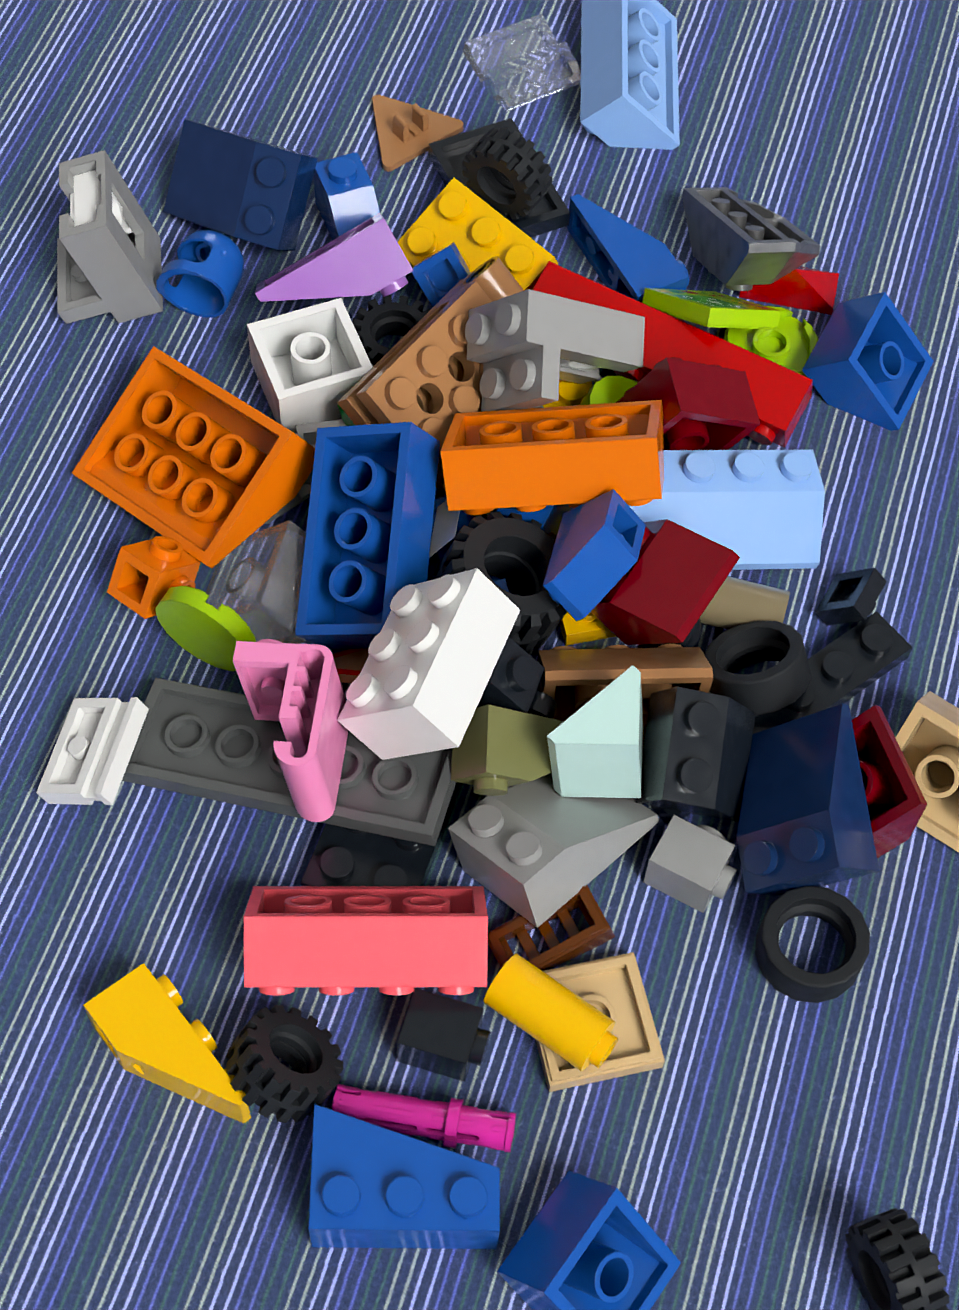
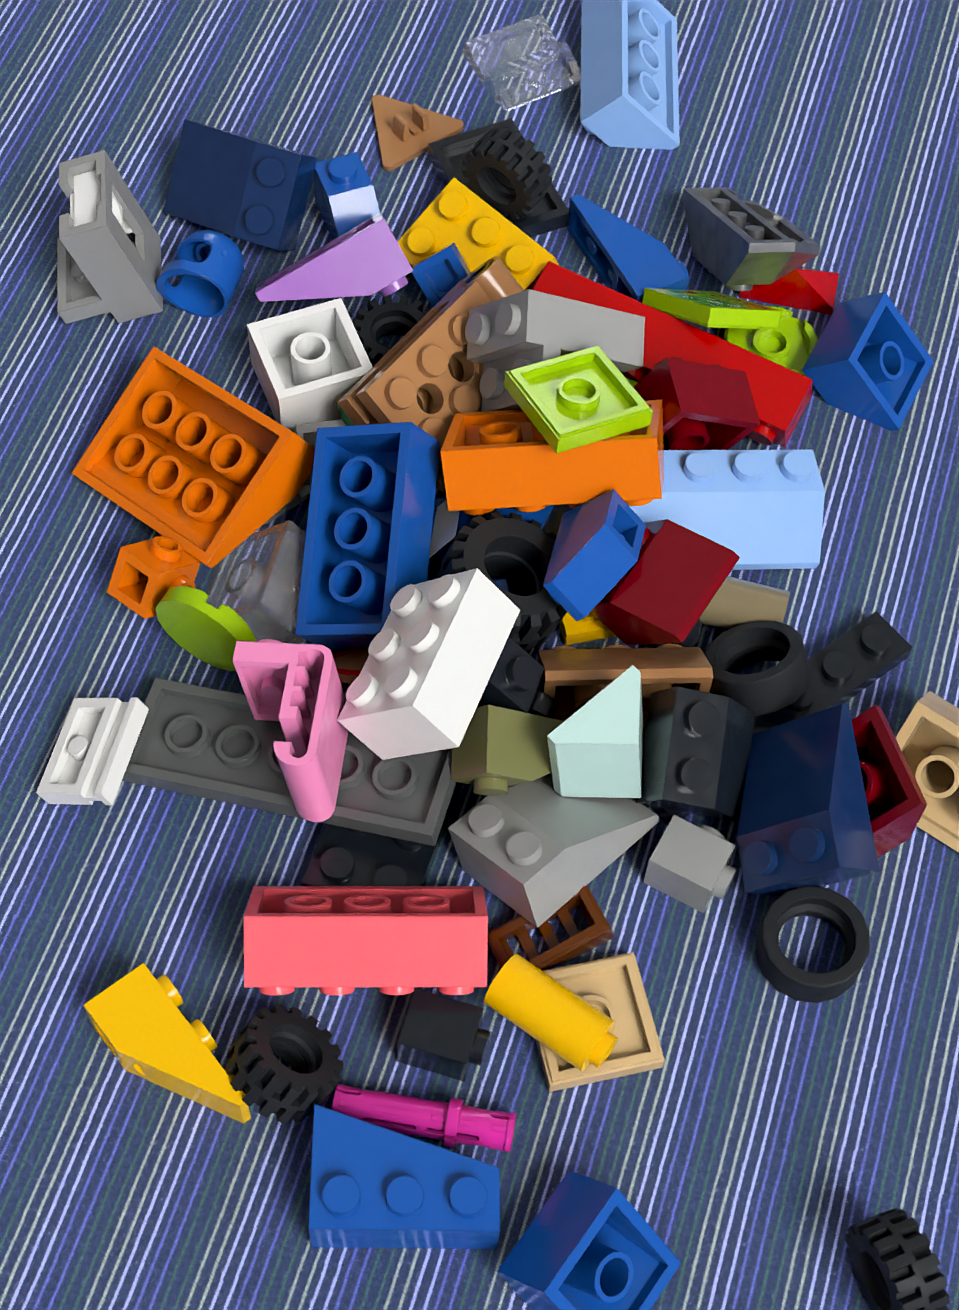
black plate [815,568,887,626] -> none
none -> lime tile [504,345,653,454]

